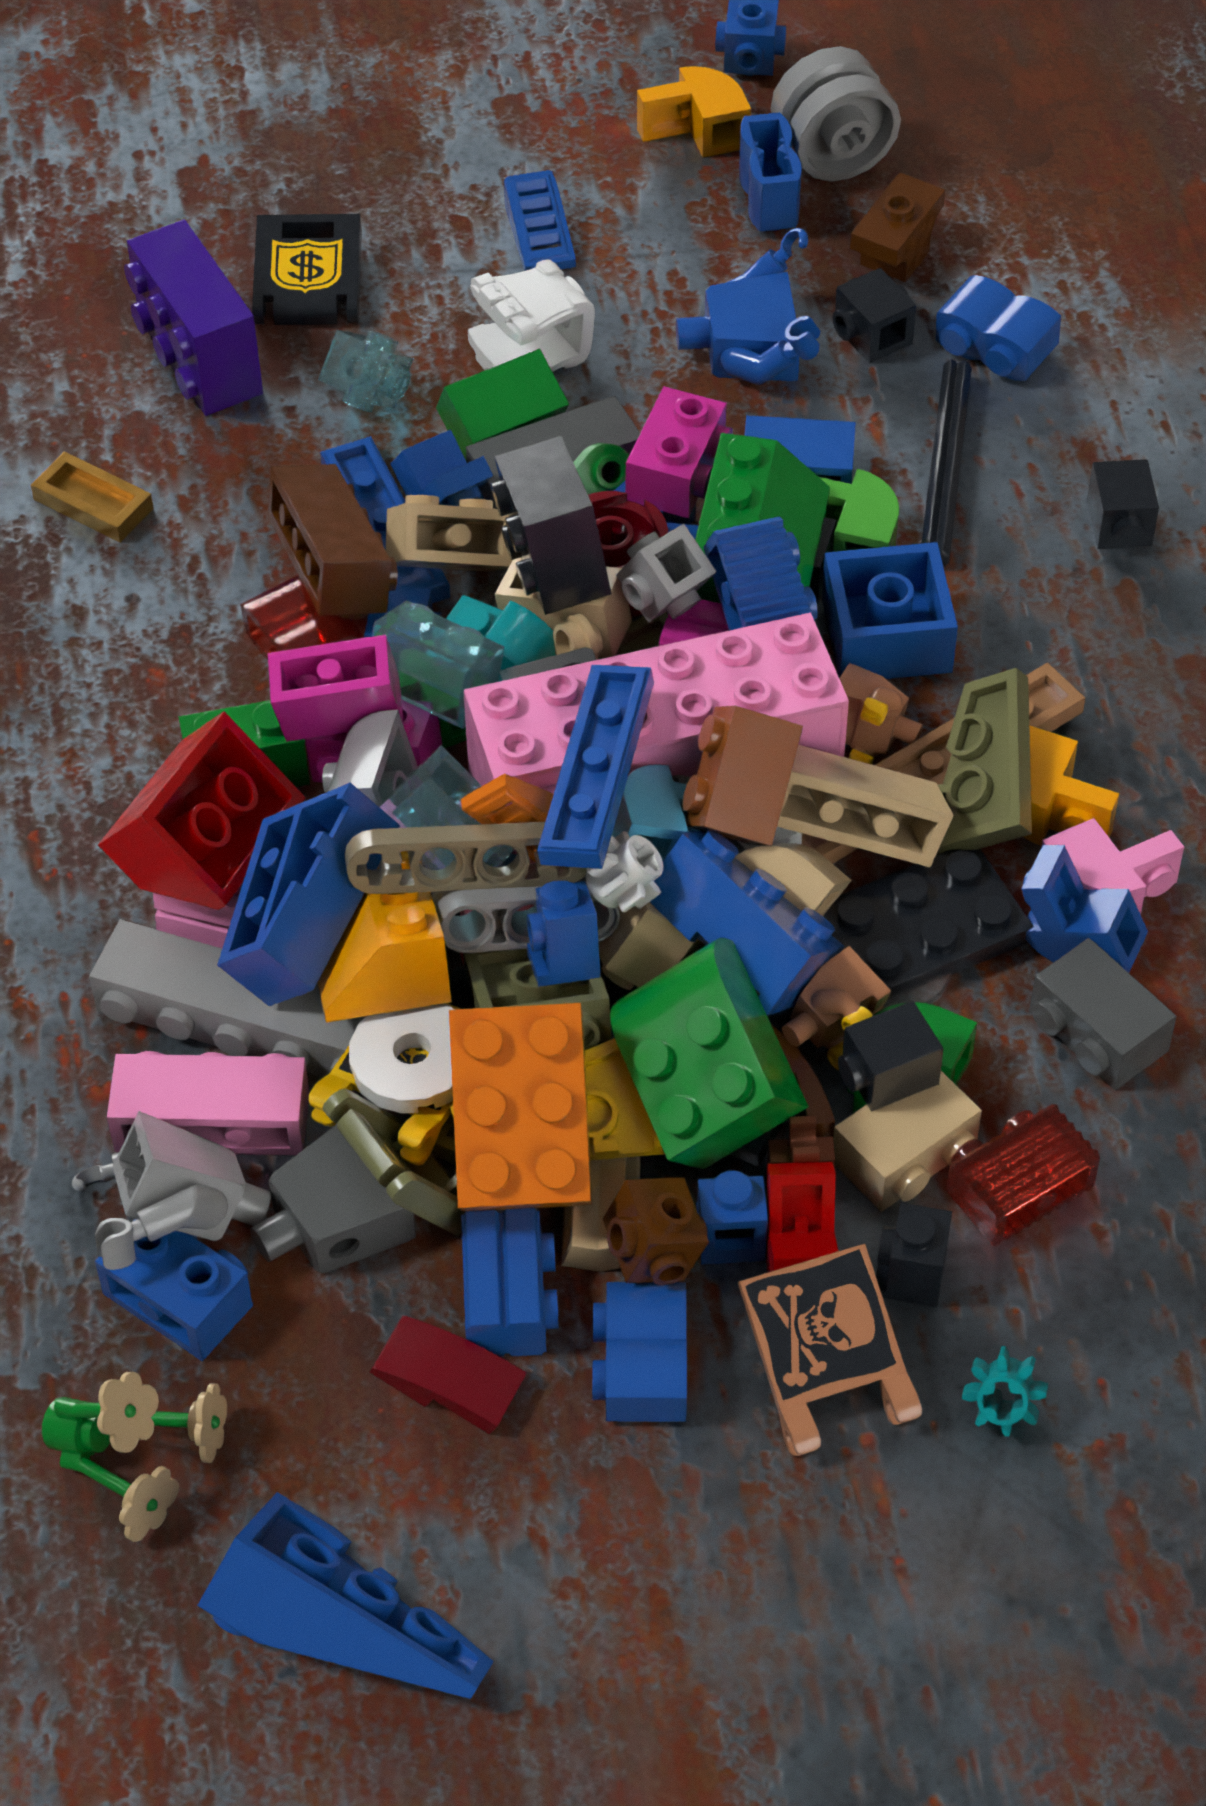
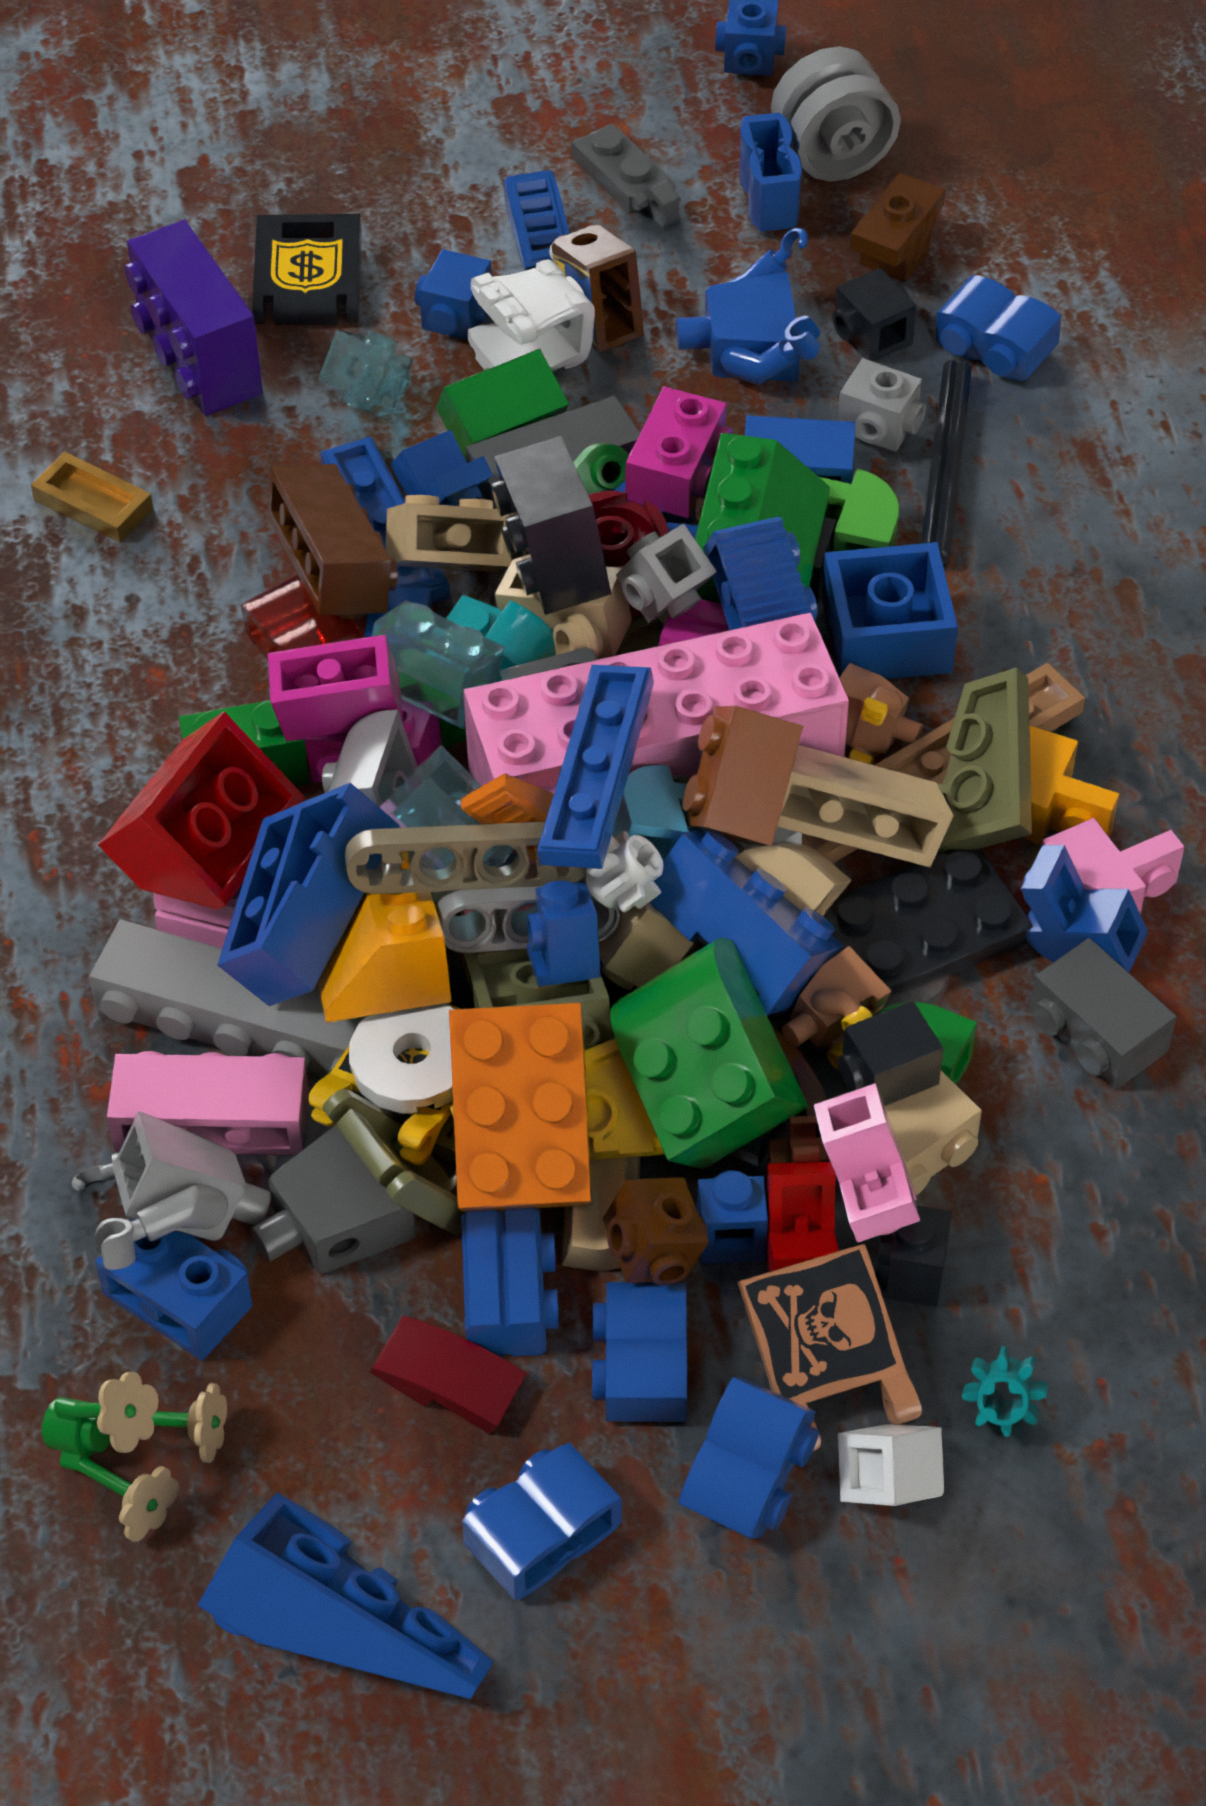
light orange brick [637,66,751,158] -> none
clear red brick [946,1104,1100,1246] -> none
black brick [1087,459,1159,549] -> none
none -> blue brick [414,249,492,340]
none -> blue brick [462,1443,622,1601]
none -> reddish brown torso [549,225,644,353]
none -> dark grey hinge [571,123,681,228]
none -> blue brick [678,1377,819,1539]
none -> bright pink brick [814,1084,920,1243]
none -> light grey brick [838,358,926,452]
none -> white panel [838,1424,944,1506]

